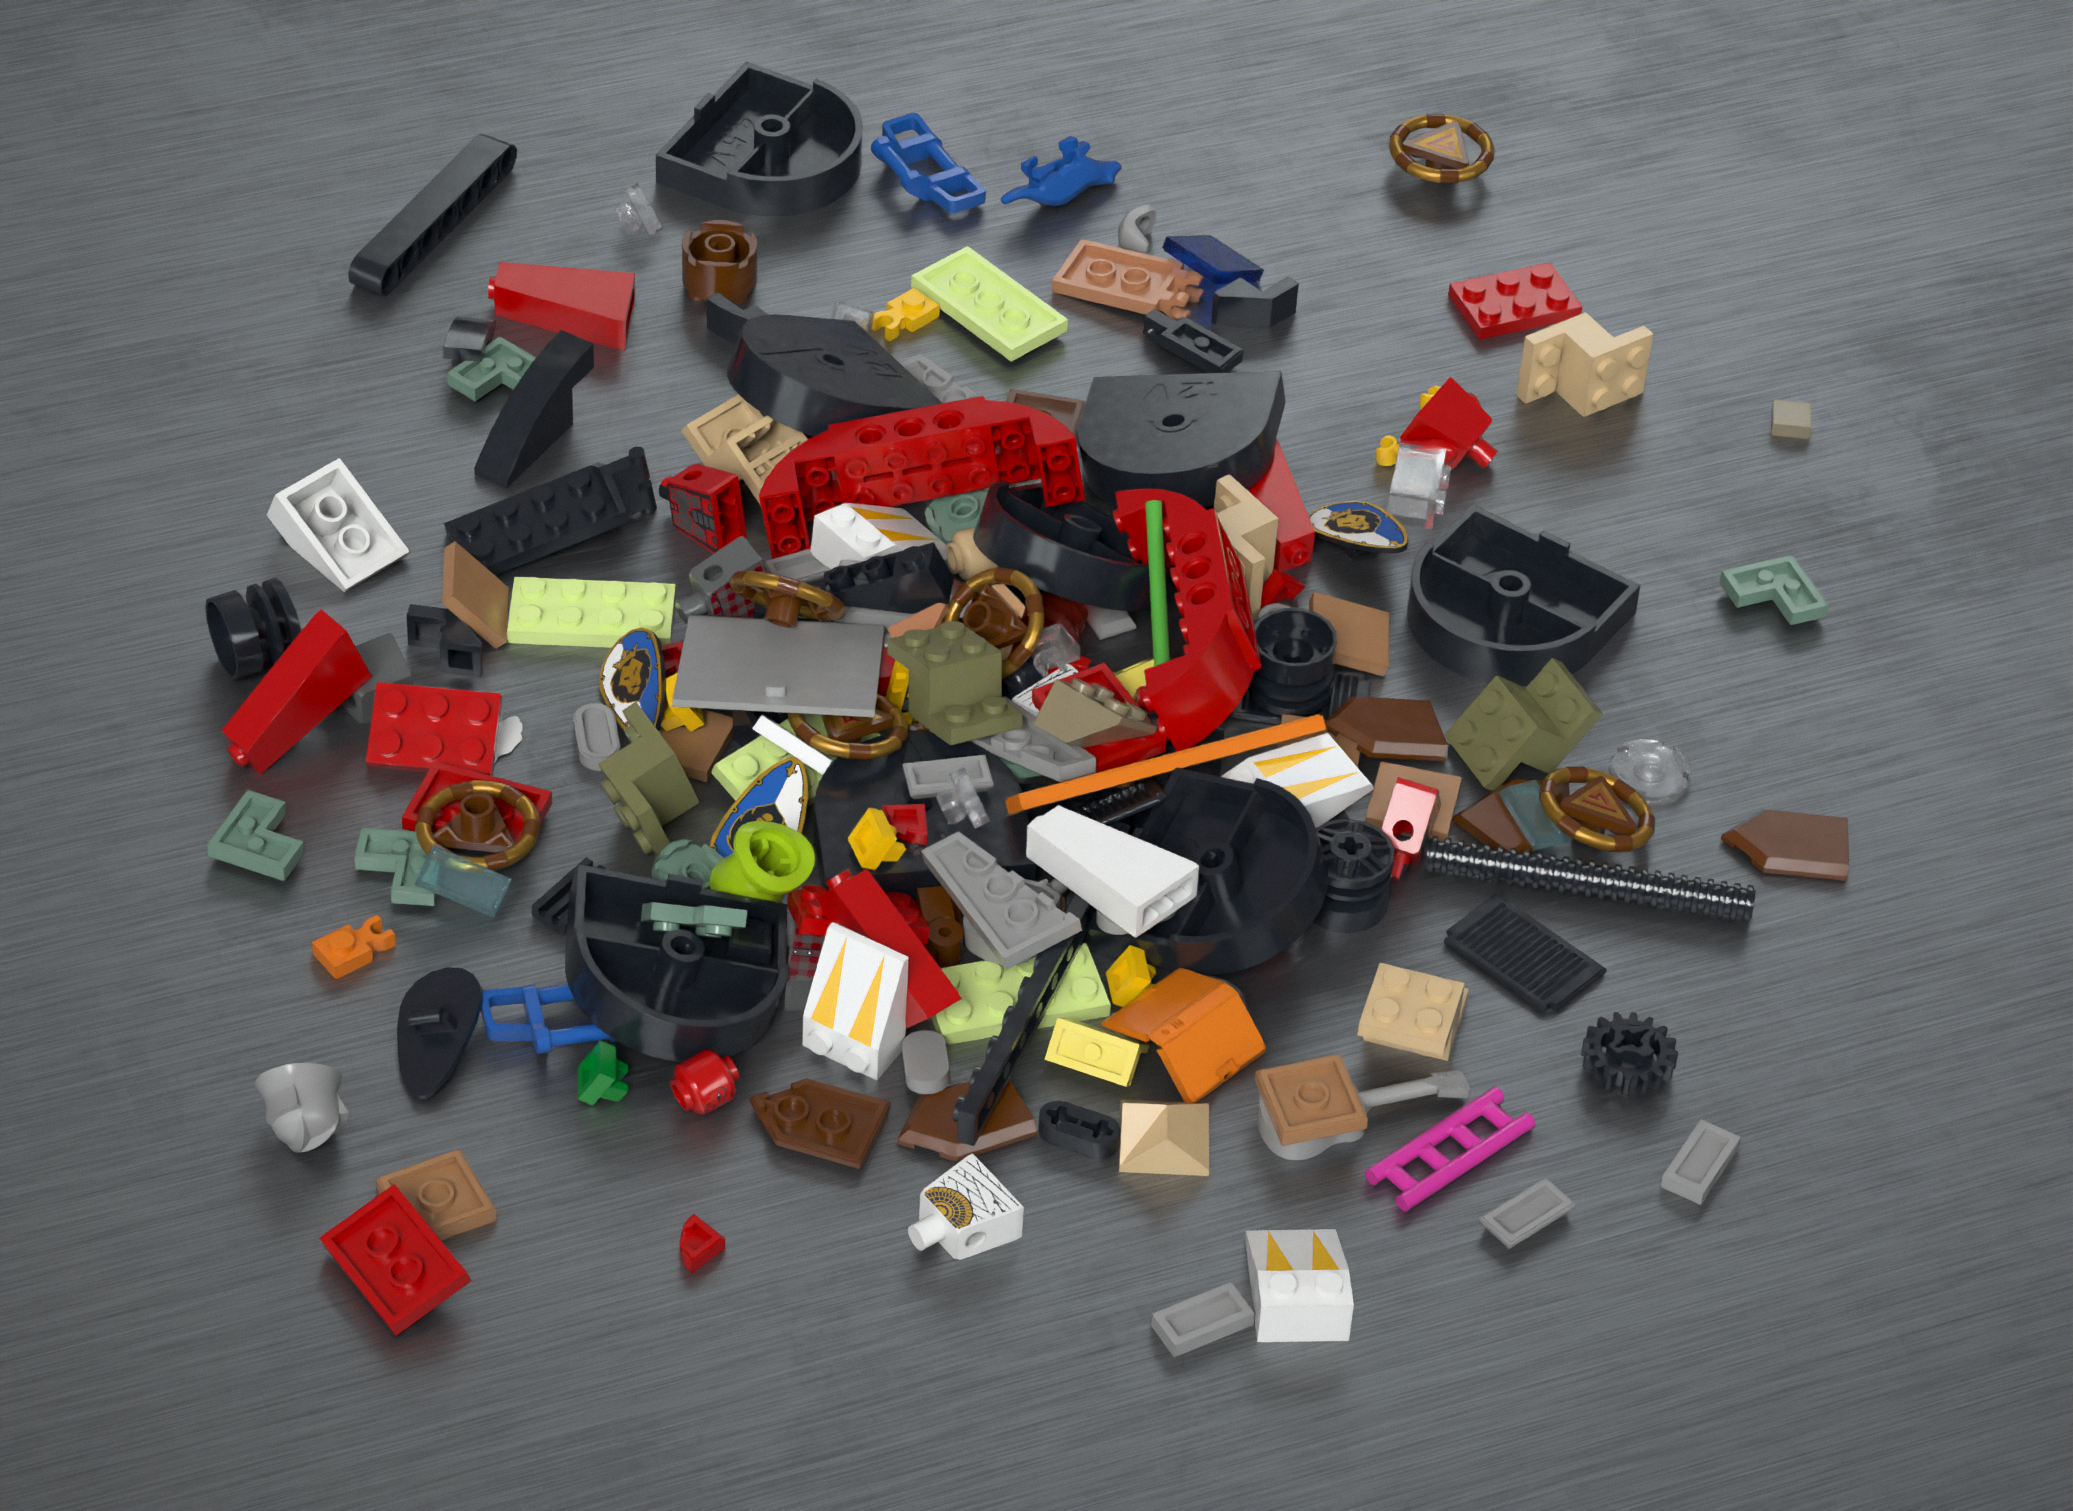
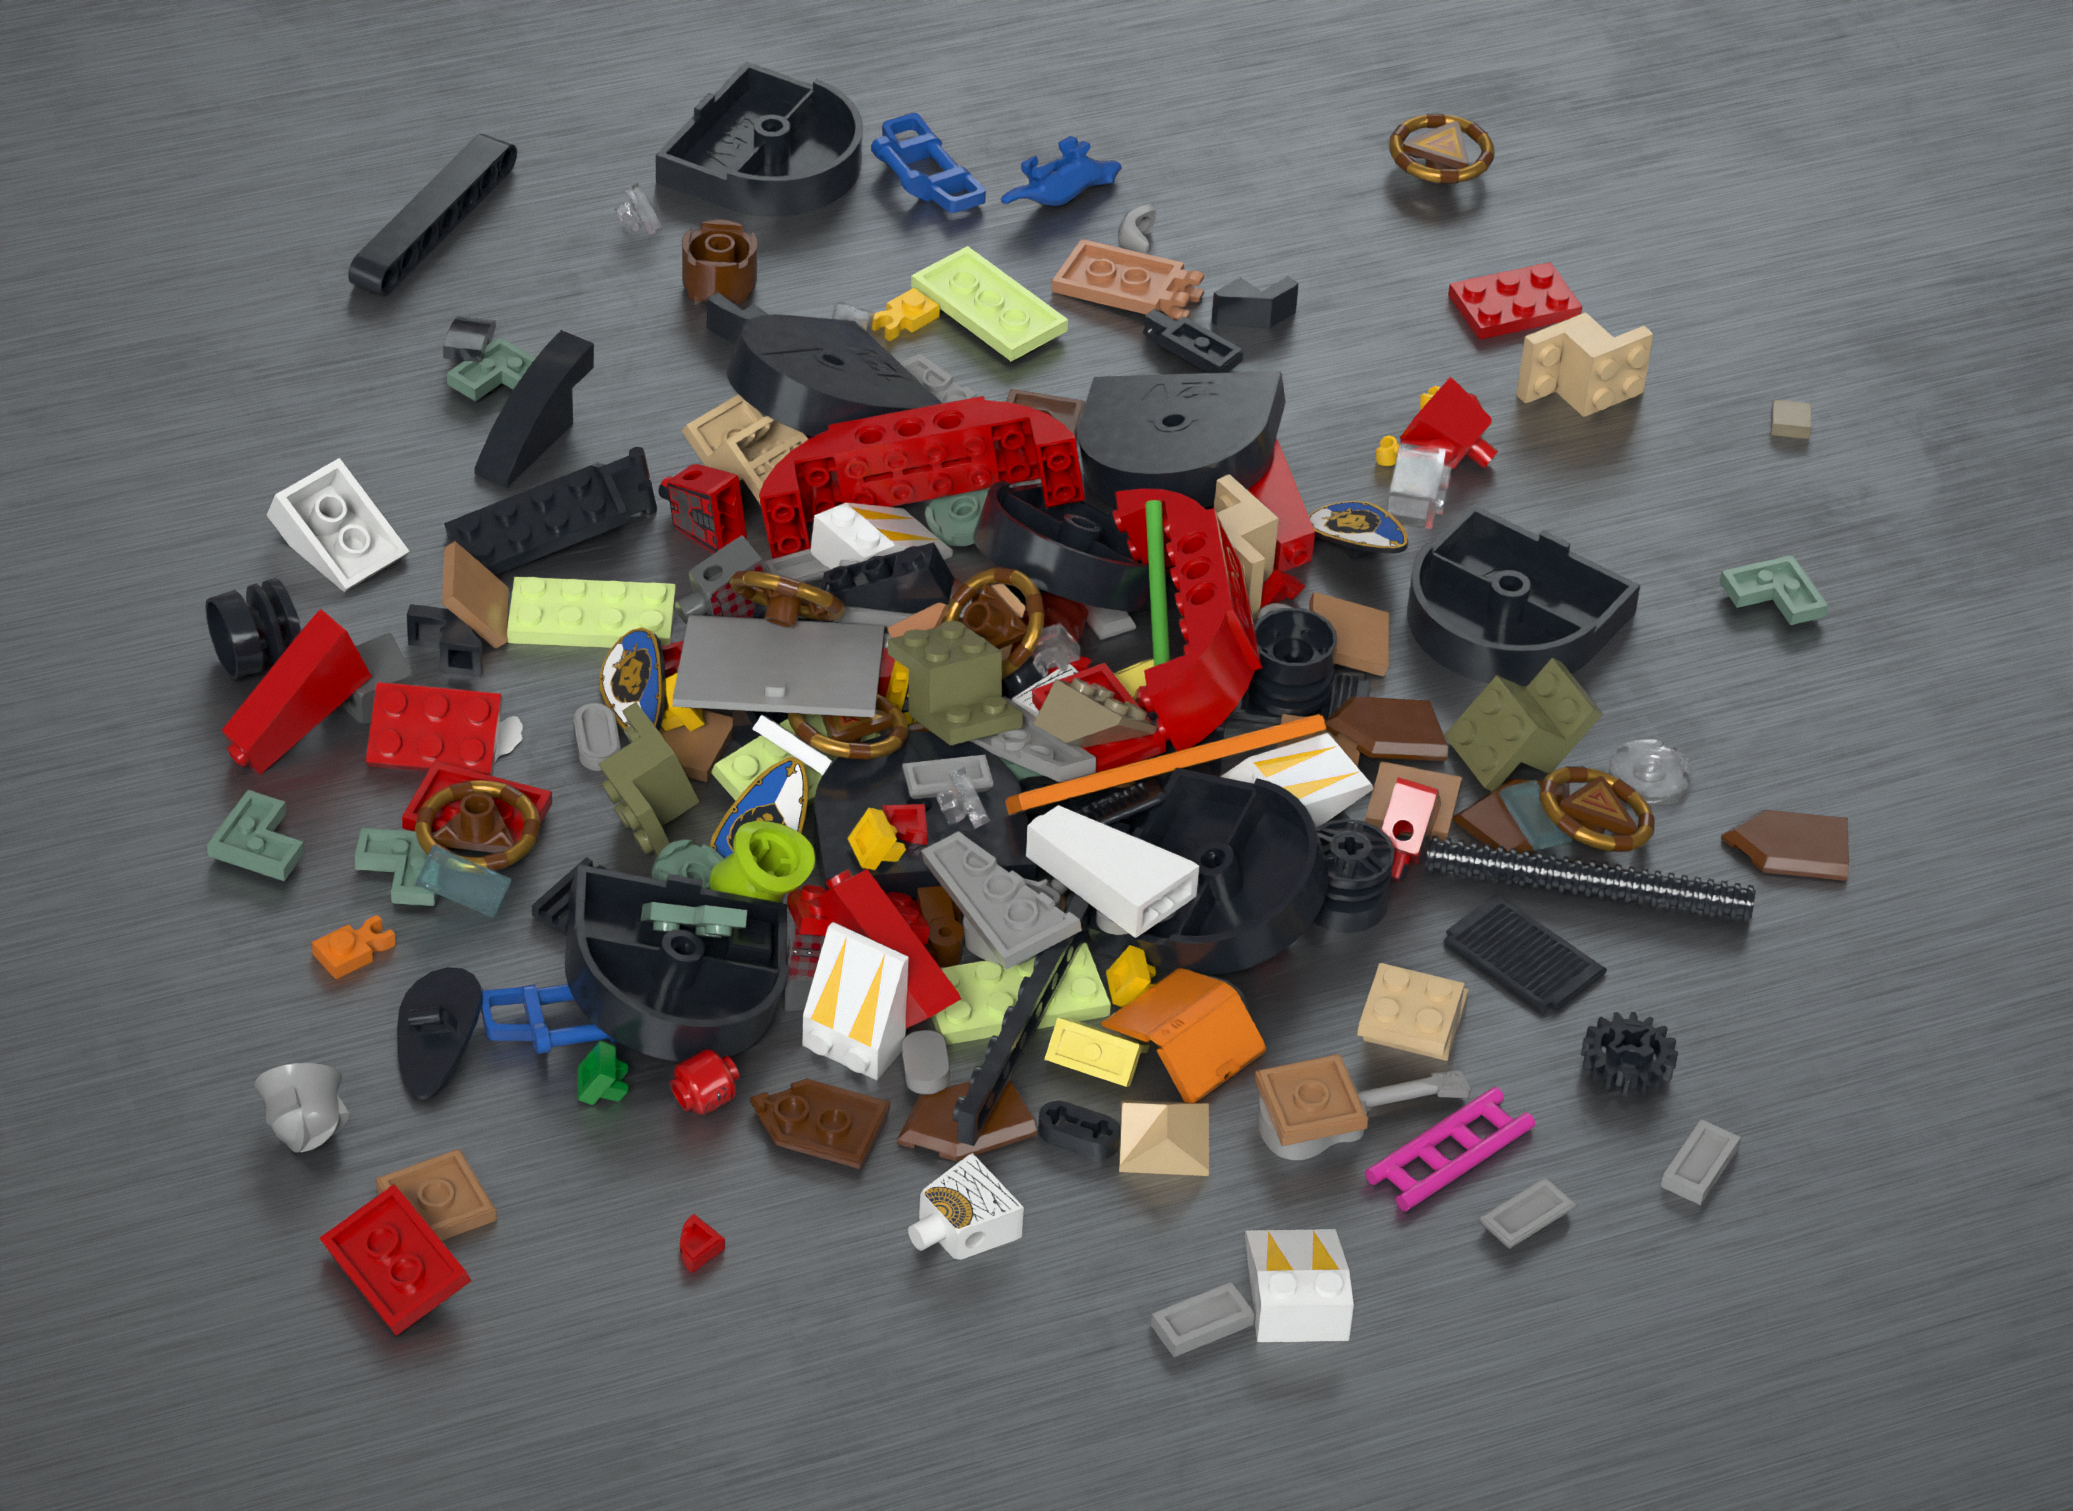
slope [488,262,636,350] -> none
tan head [946,528,999,581] -> none
clear blue tile [1162,235,1264,284] -> none

